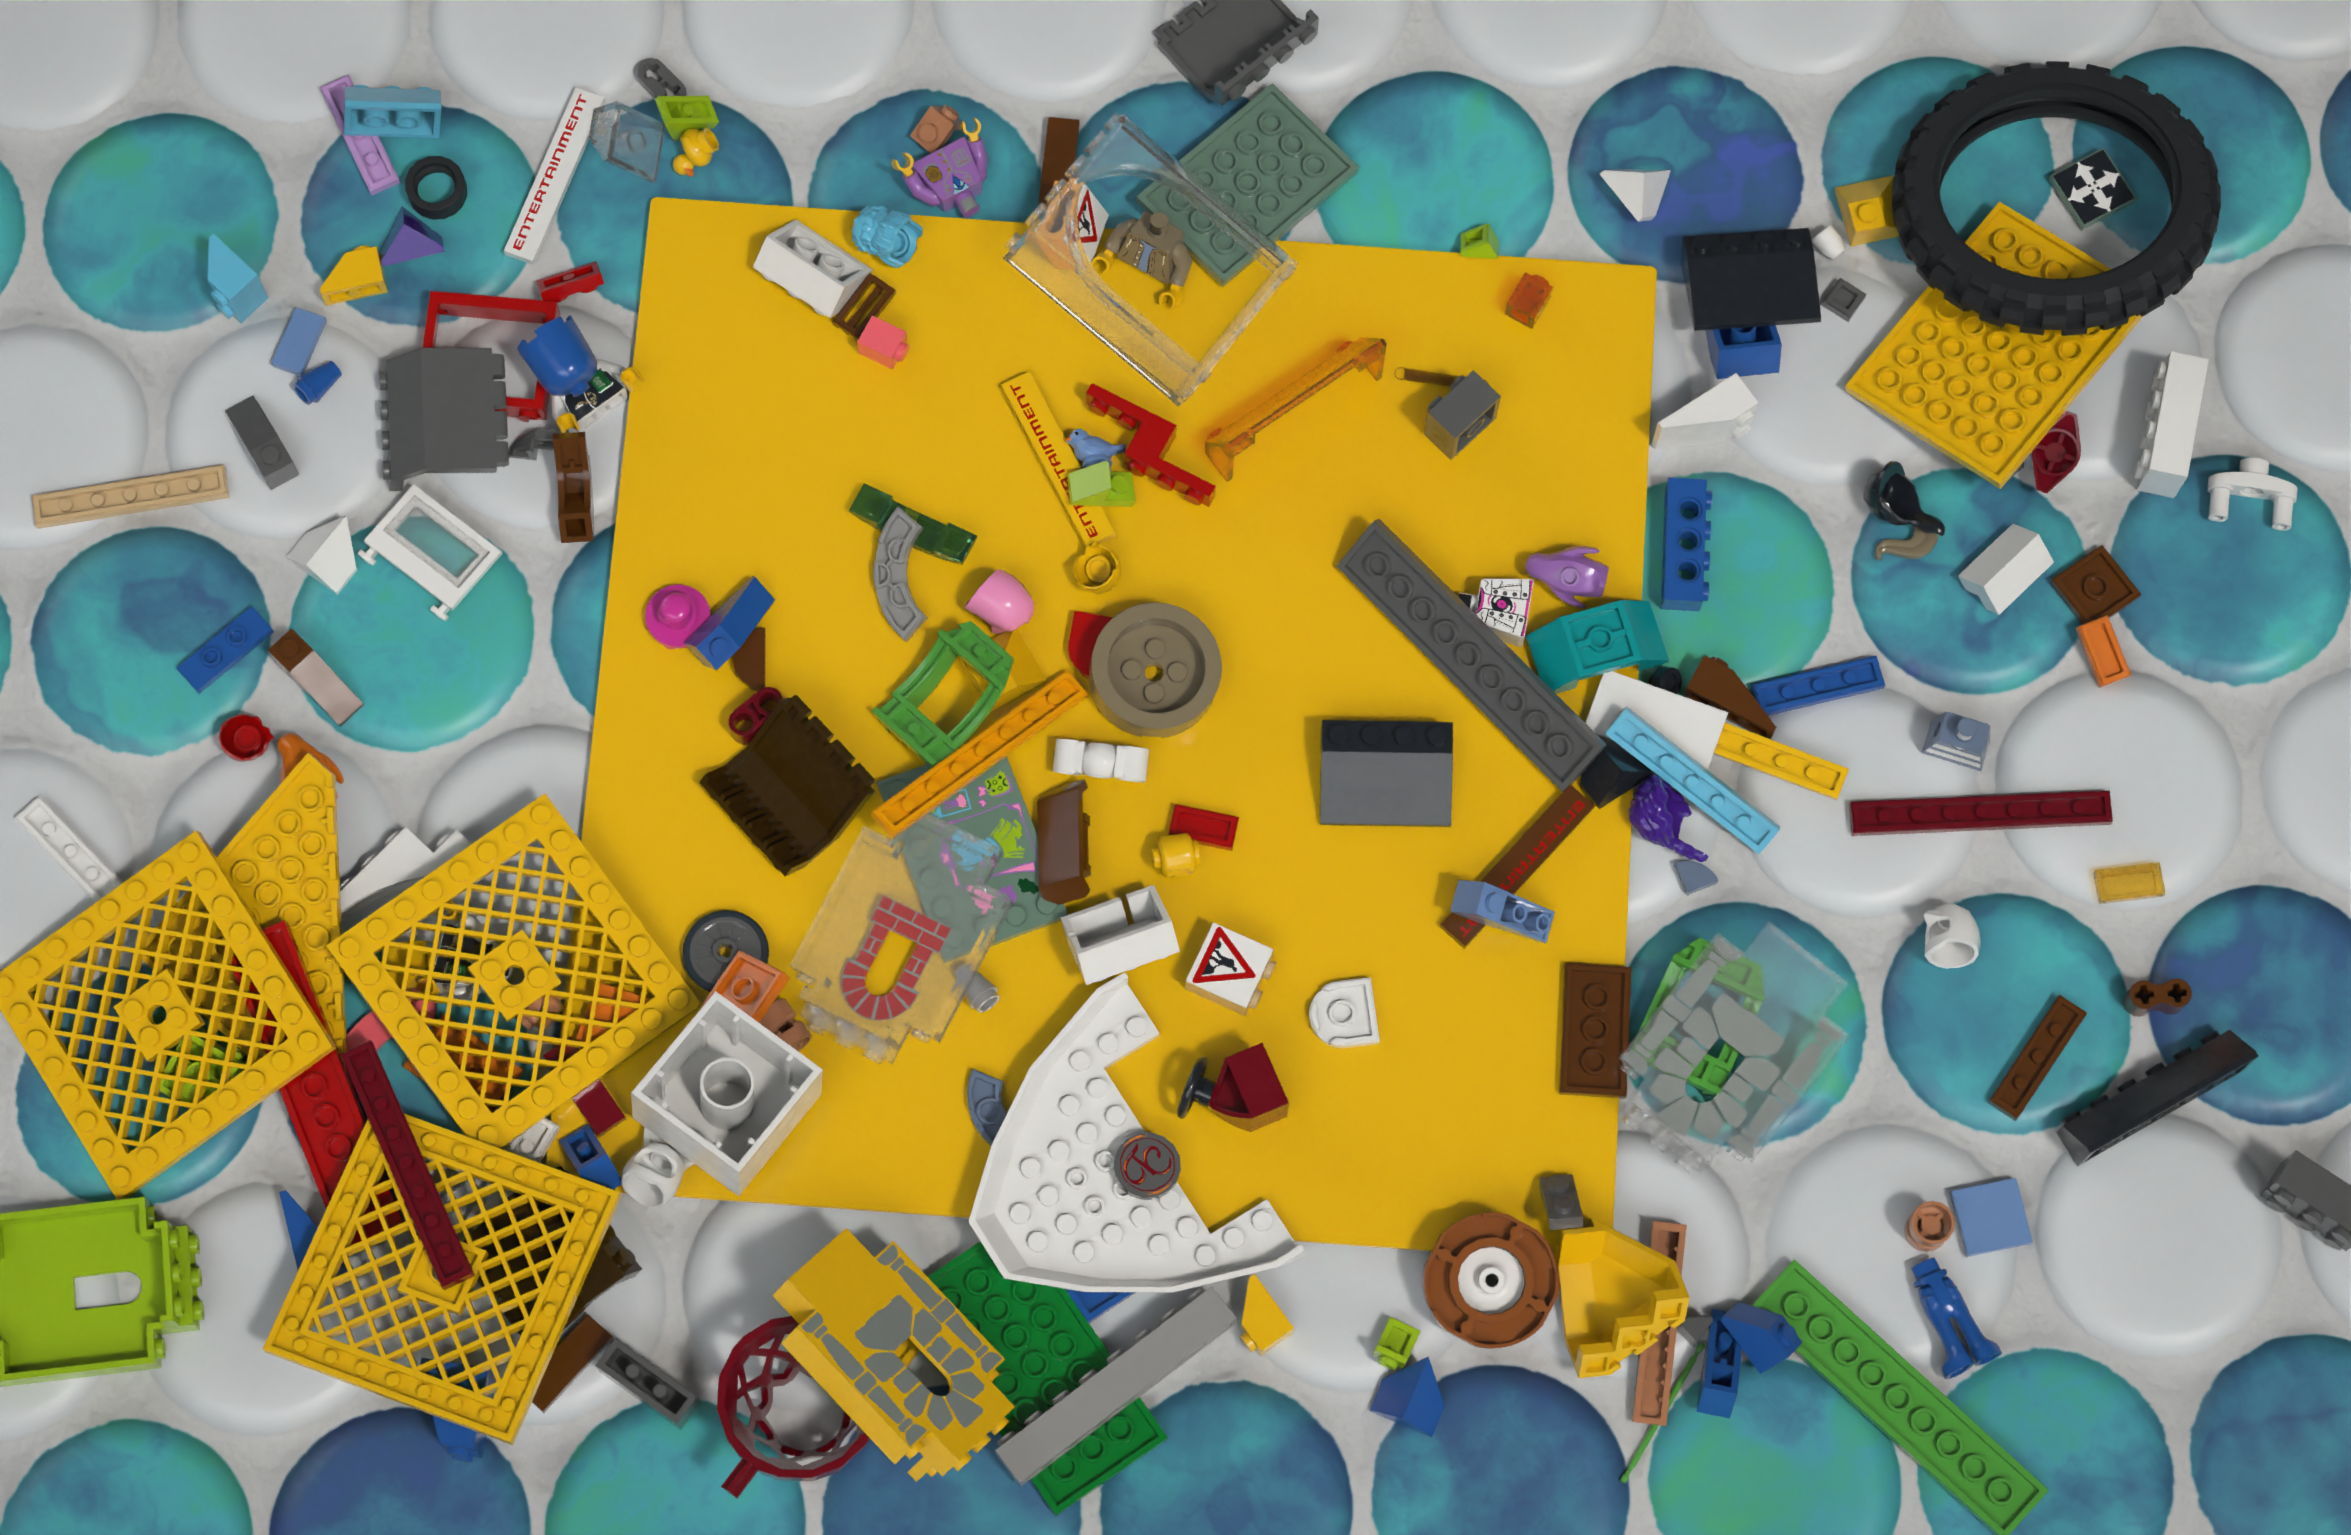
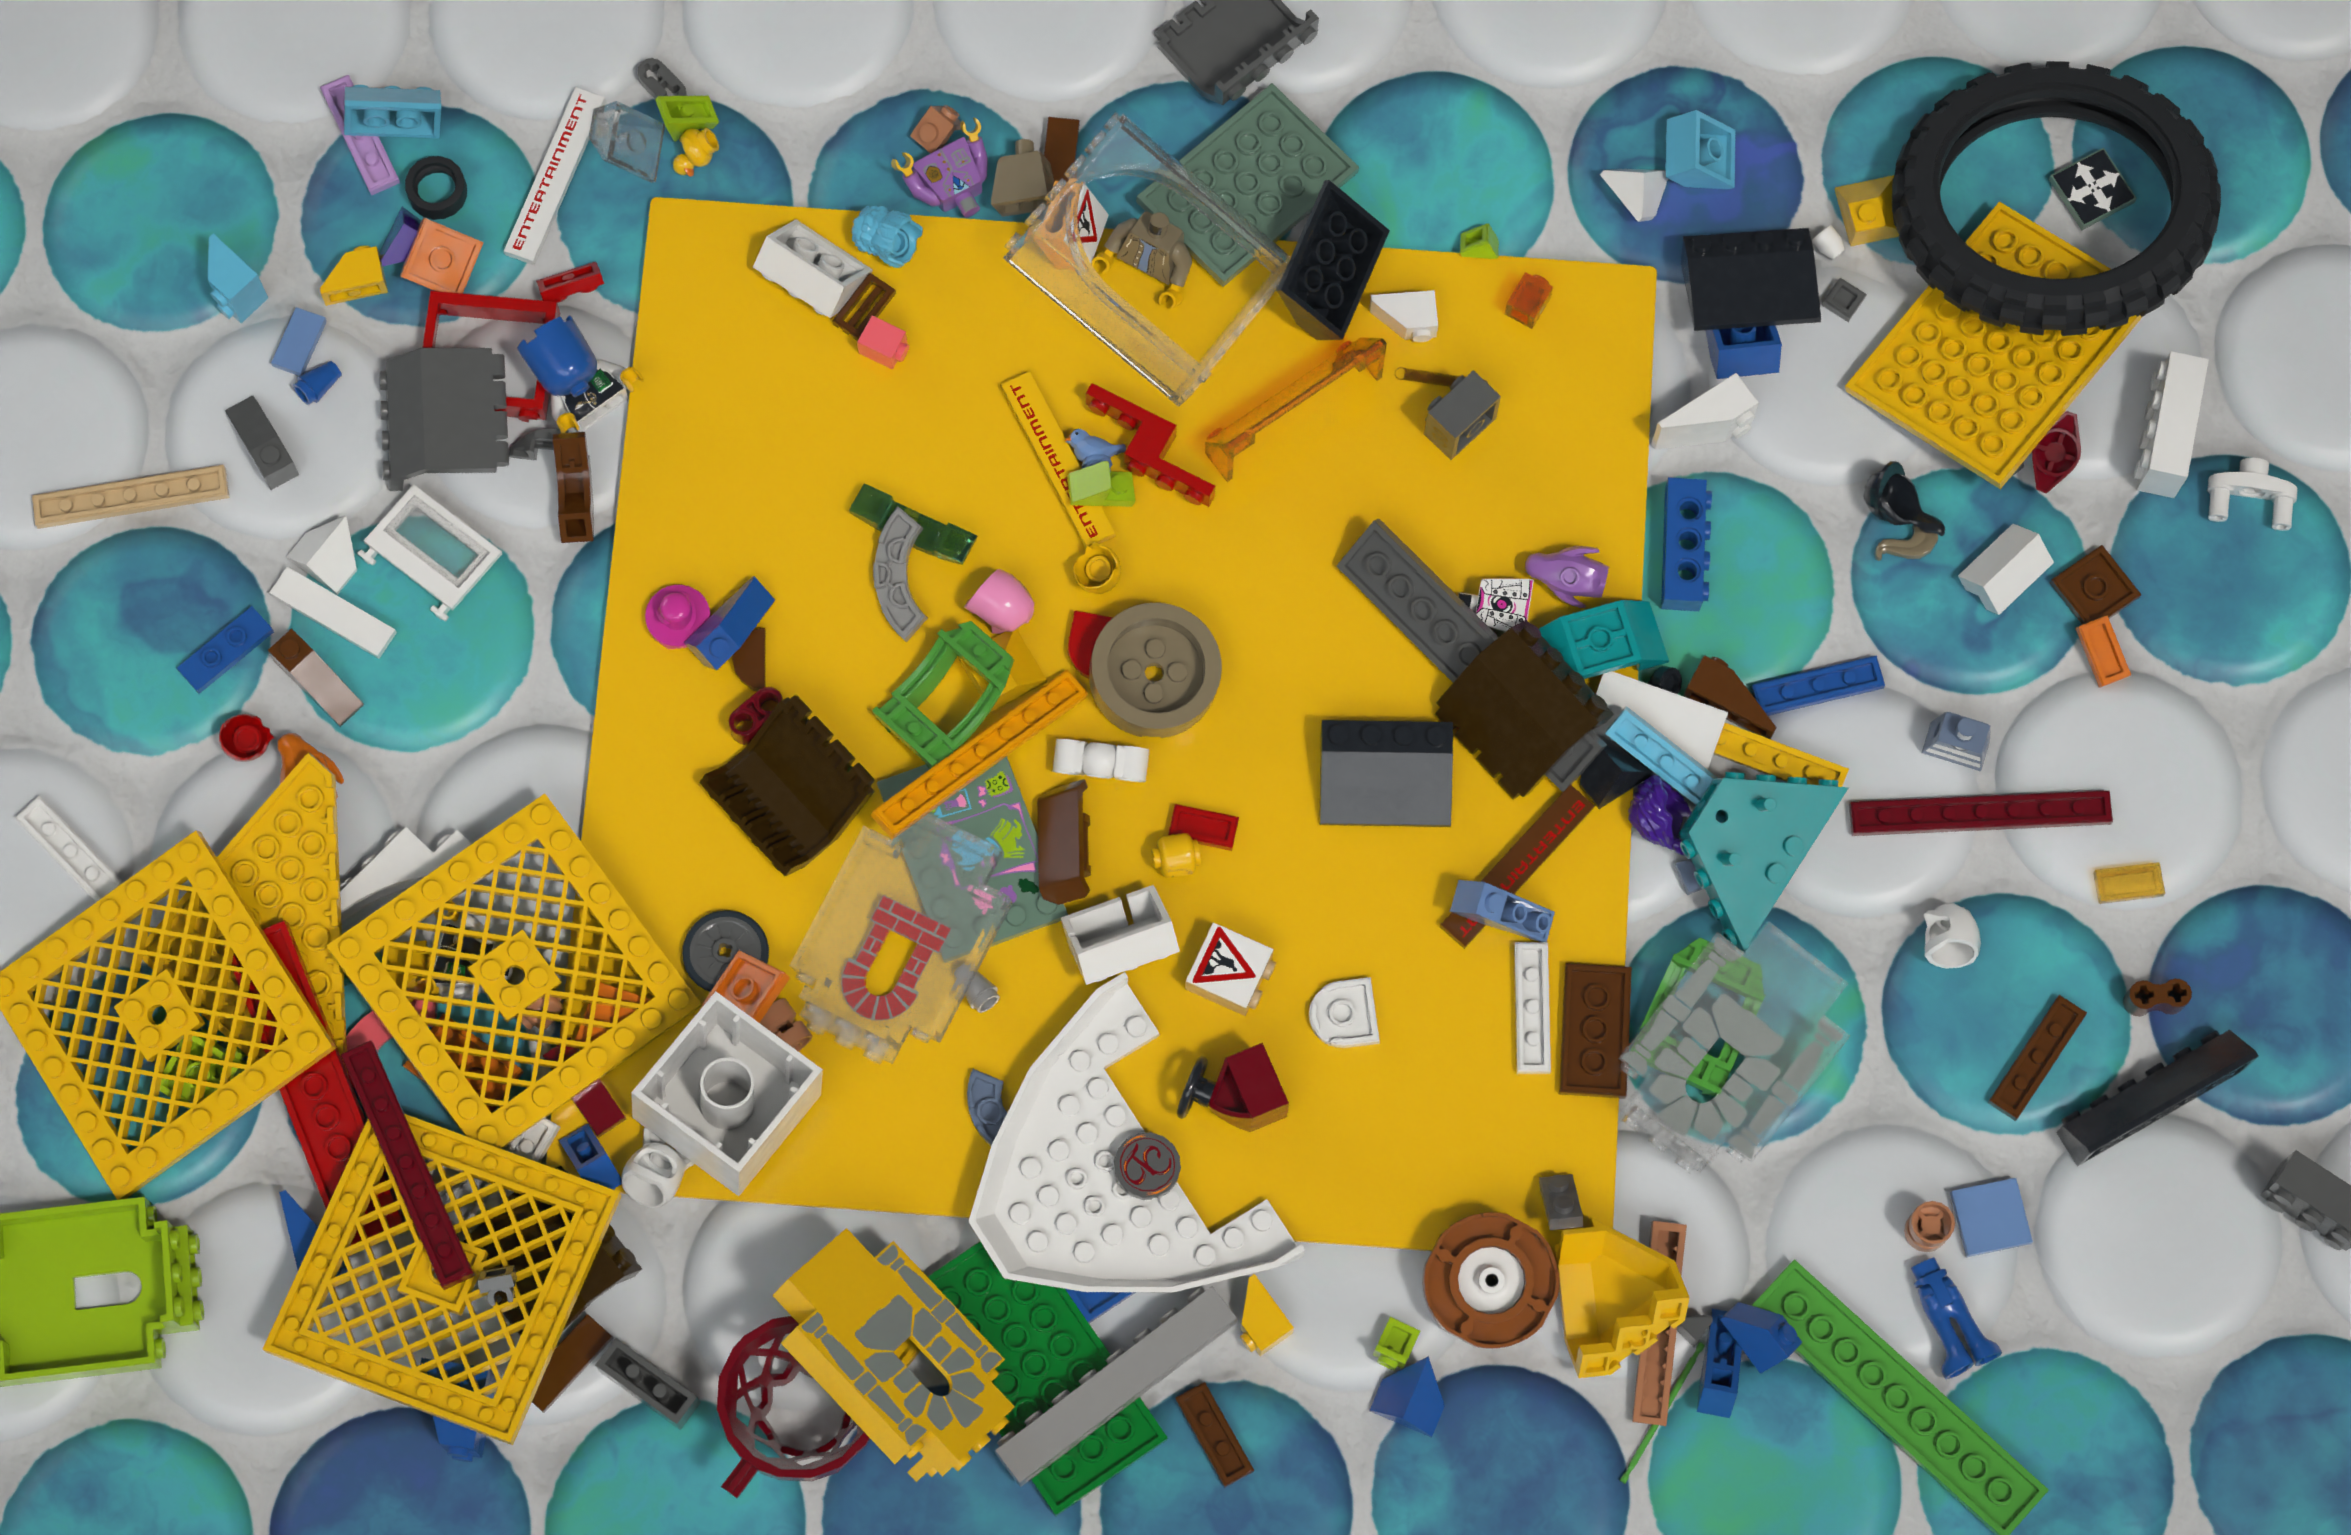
none -> white tile [269,567,397,659]
none -> orange tile [400,217,484,293]
none -> tile [477,1265,517,1306]
none -> dark tan torso [991,139,1054,217]
none -> reddish brown tile [1175,1382,1254,1488]
none -> black slope [1277,180,1390,340]
none -> white slope [1370,290,1438,342]
none -> dark brown hinge [1435,620,1614,800]
none -> white tile [1514,942,1551,1074]
none -> medium azure slope [1665,110,1736,189]
none -> teal piece [1679,772,1849,951]

